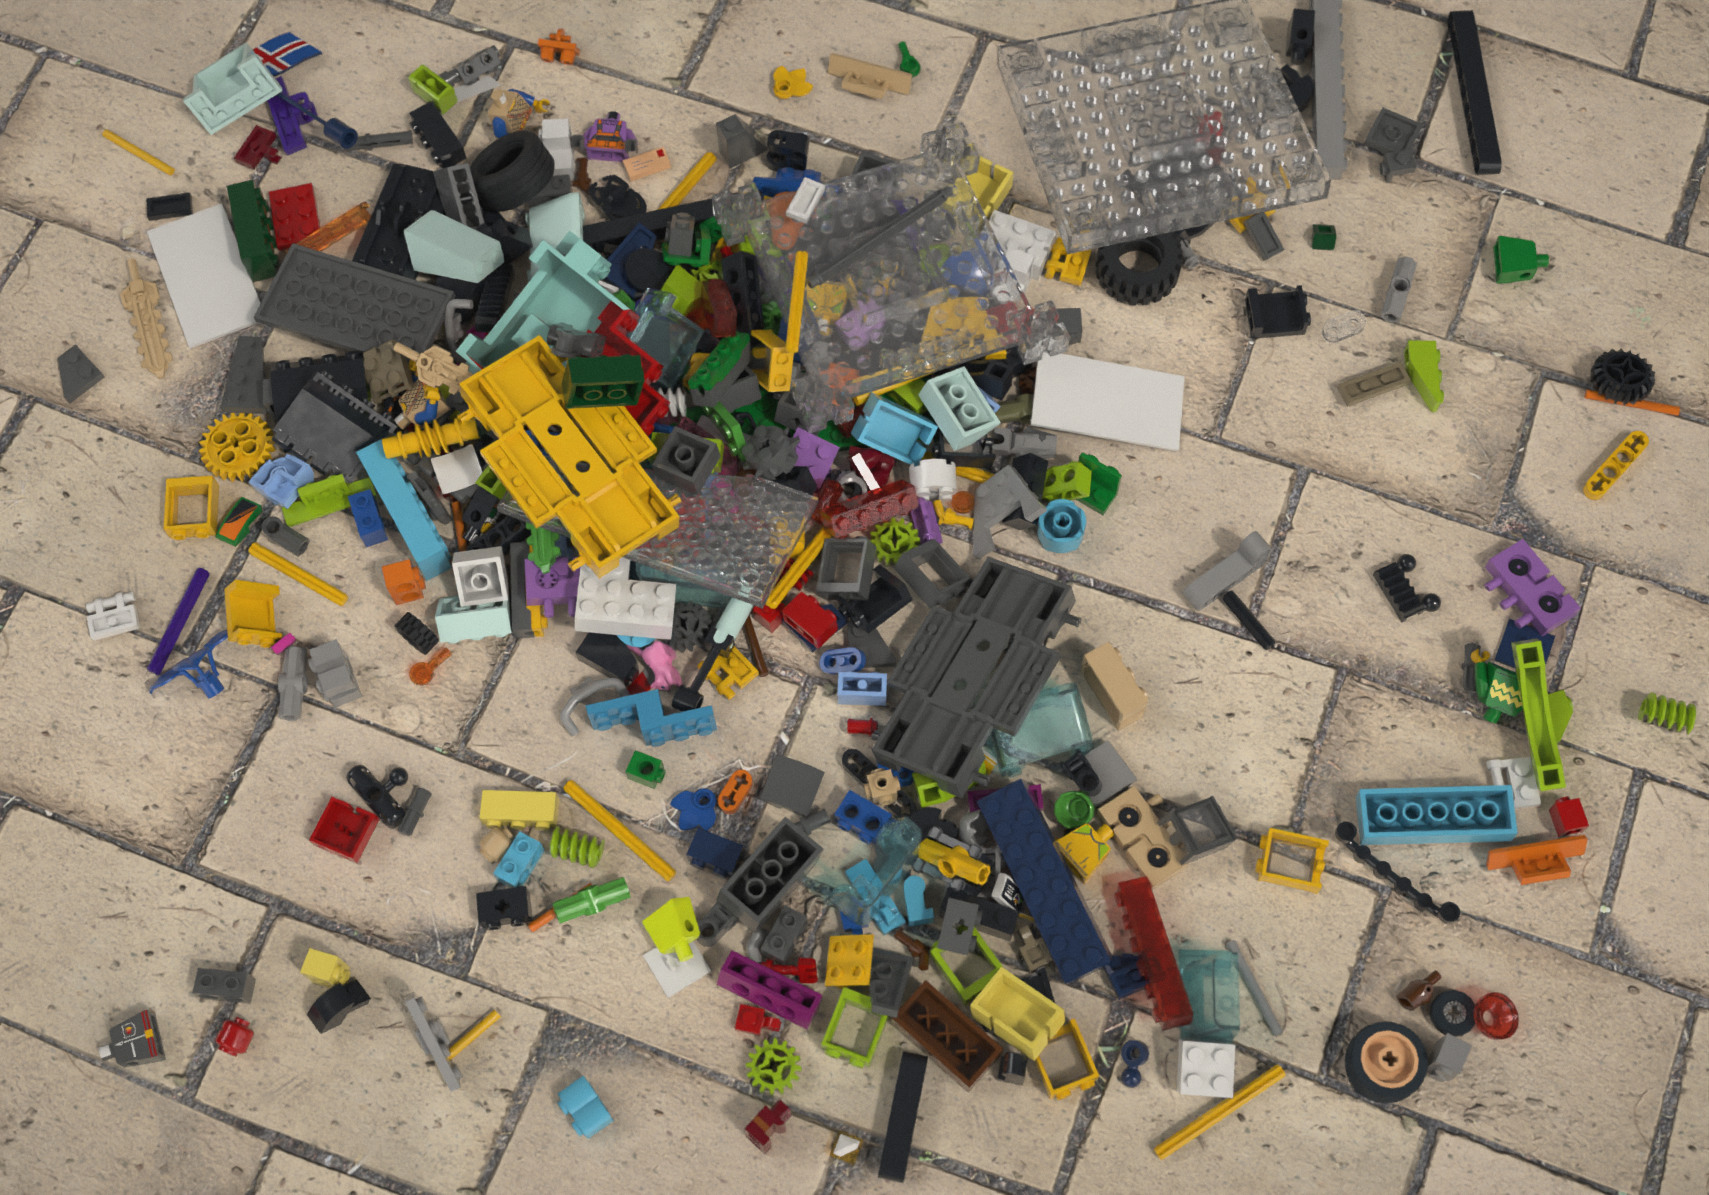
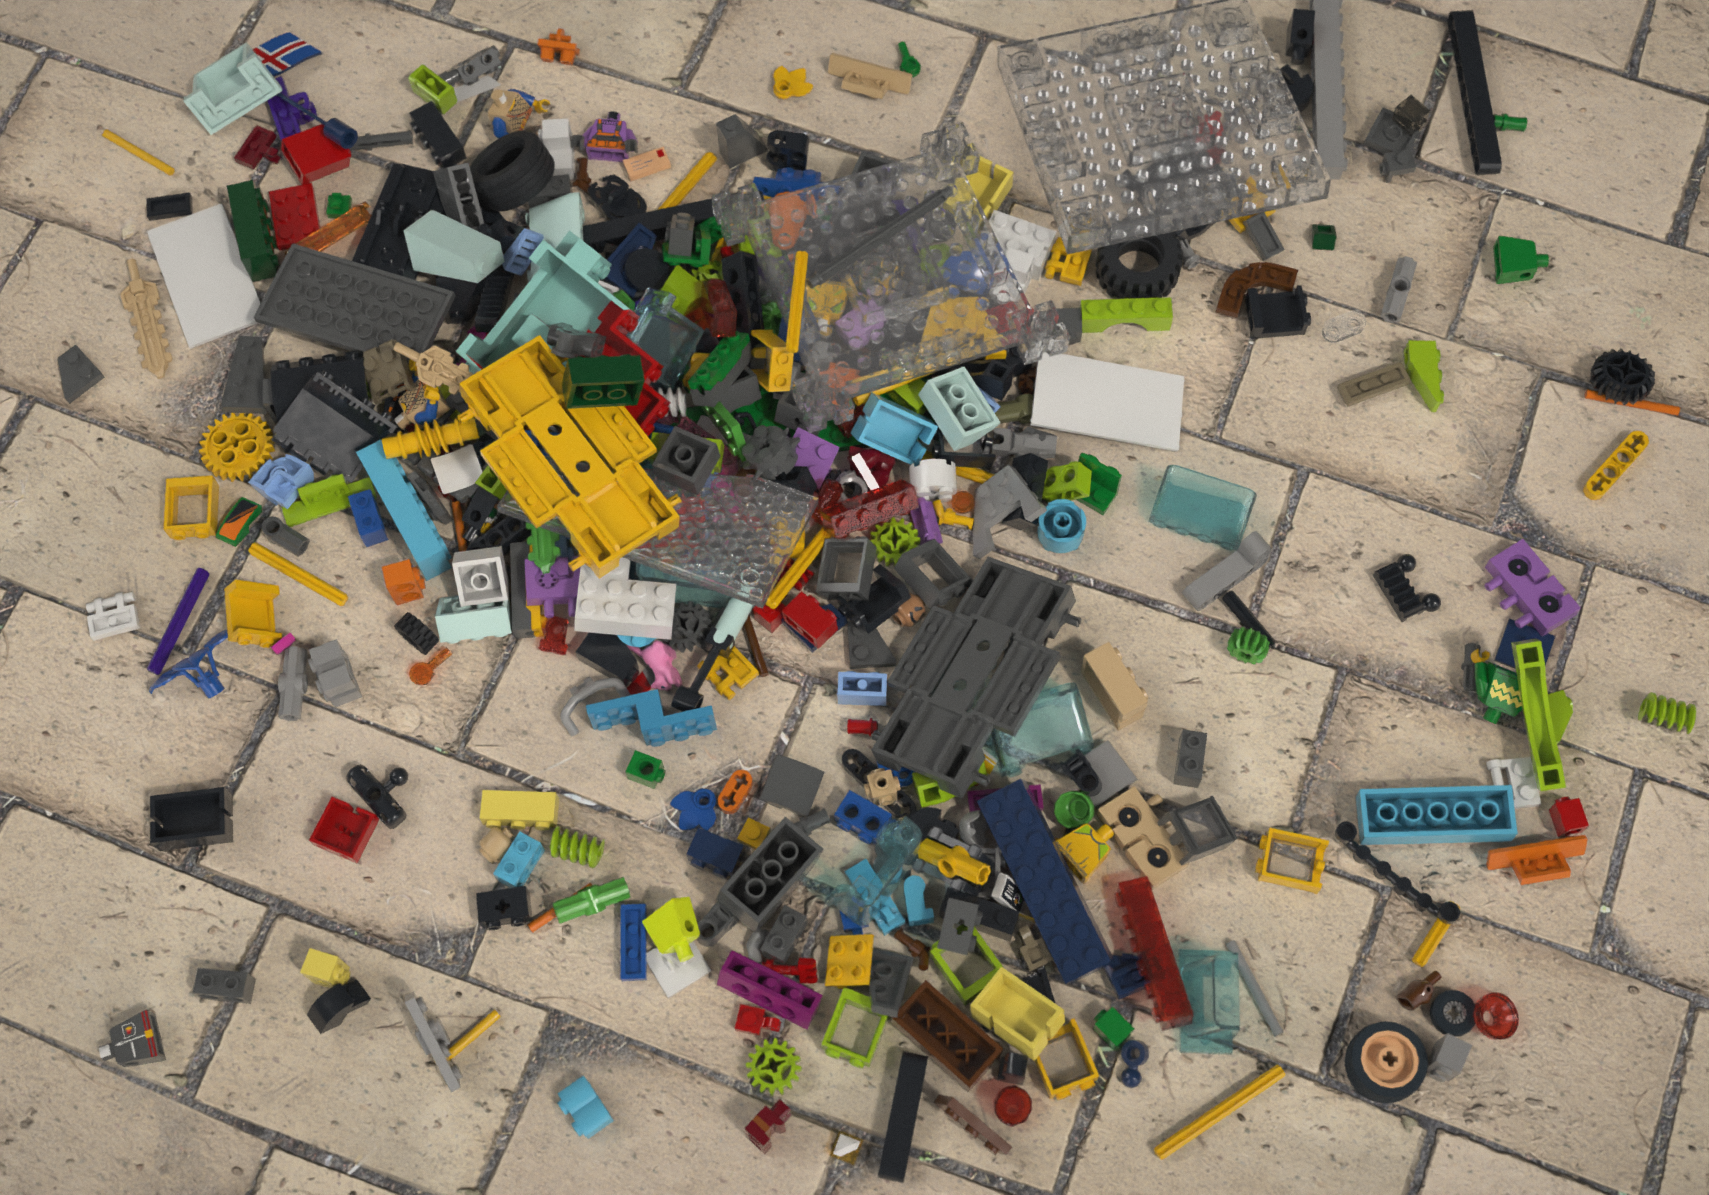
red head [215,1017,254,1057] -> none
dark grey axle [398,788,432,836] -> none
light grey piece [444,299,473,364] -> none
yellow axle [563,780,676,882] -> none
white tile [786,177,826,224] -> none
blue plate [820,647,866,675] -> none
white brick [1177,1039,1235,1098] -> none
none -> black piece [150,787,233,851]
none -> red brick [281,124,352,185]
none -> green tile [326,193,352,219]
none -> light blue slope [503,228,544,276]
none -> clear red plate [538,616,569,656]
none -> blue plate [621,904,647,981]
none -> yellow plate [737,817,771,850]
none -> medium nougat head [892,592,926,627]
none -> reddish brown wing [933,1095,1012,1155]
none -> clear red hair [993,1085,1032,1127]
none -> lime arch [1080,297,1173,333]
none -> green brick [1092,1006,1135,1051]
none -> clear light blue windscreen [1148,465,1257,550]
none -> dark grey brick [1174,729,1207,788]
none -> reddish brown plate [1215,262,1298,318]
none -> bright green gear [1227,627,1270,665]
none -> clear smoke brick [1392,94,1430,136]
none -> yellow axle [1412,901,1460,967]
none -> green pin [1493,113,1527,132]

